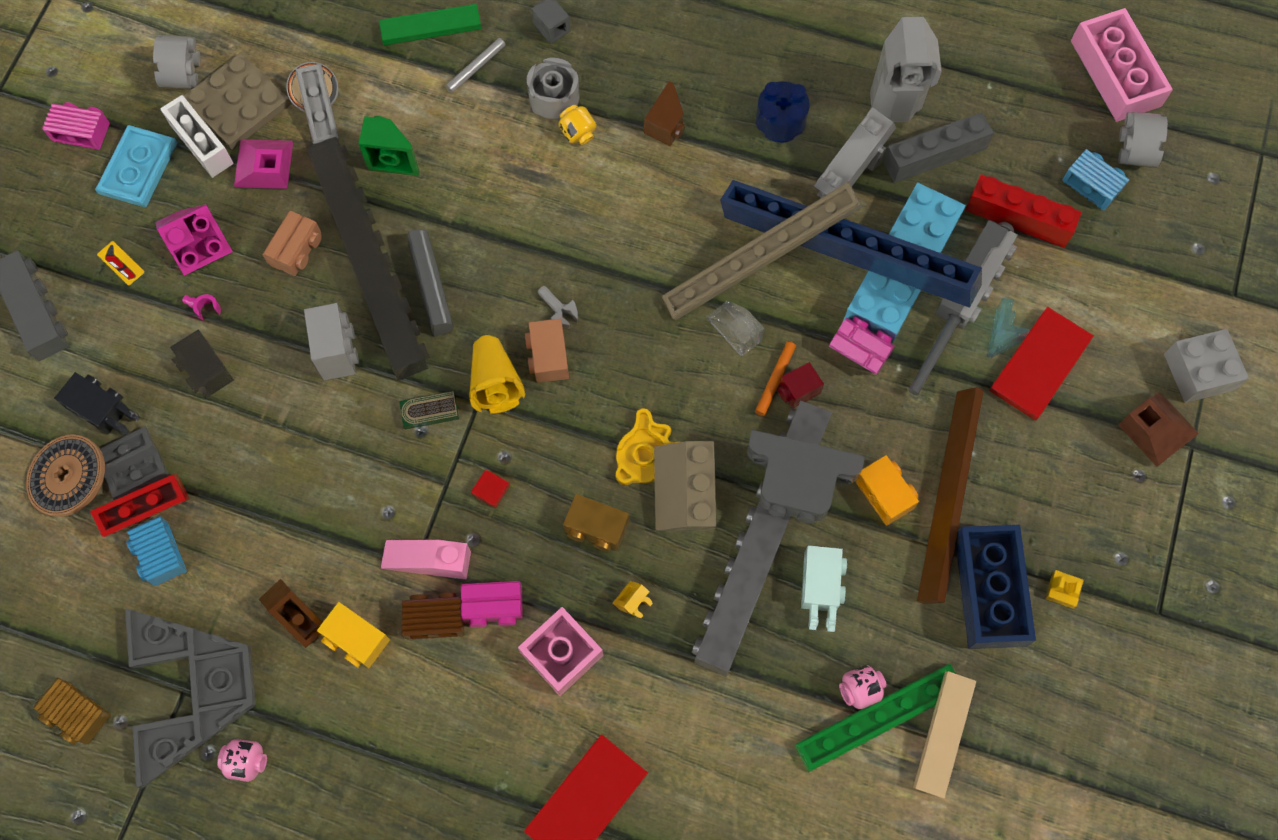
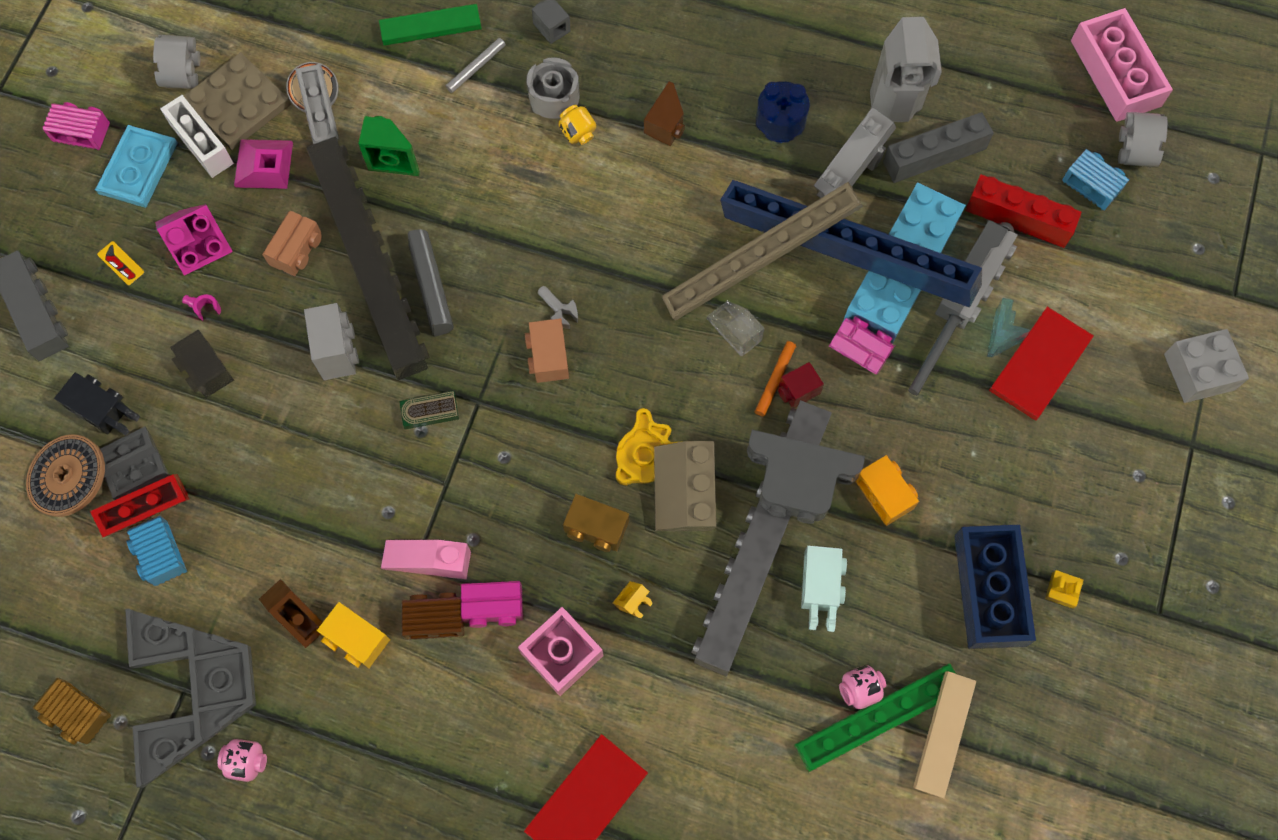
yellow cone [469,335,525,413] -> none
red tile [471,469,510,508] -> none
reddish brown tile [917,387,984,604] -> none
copper slope [1118,392,1199,467] -> none

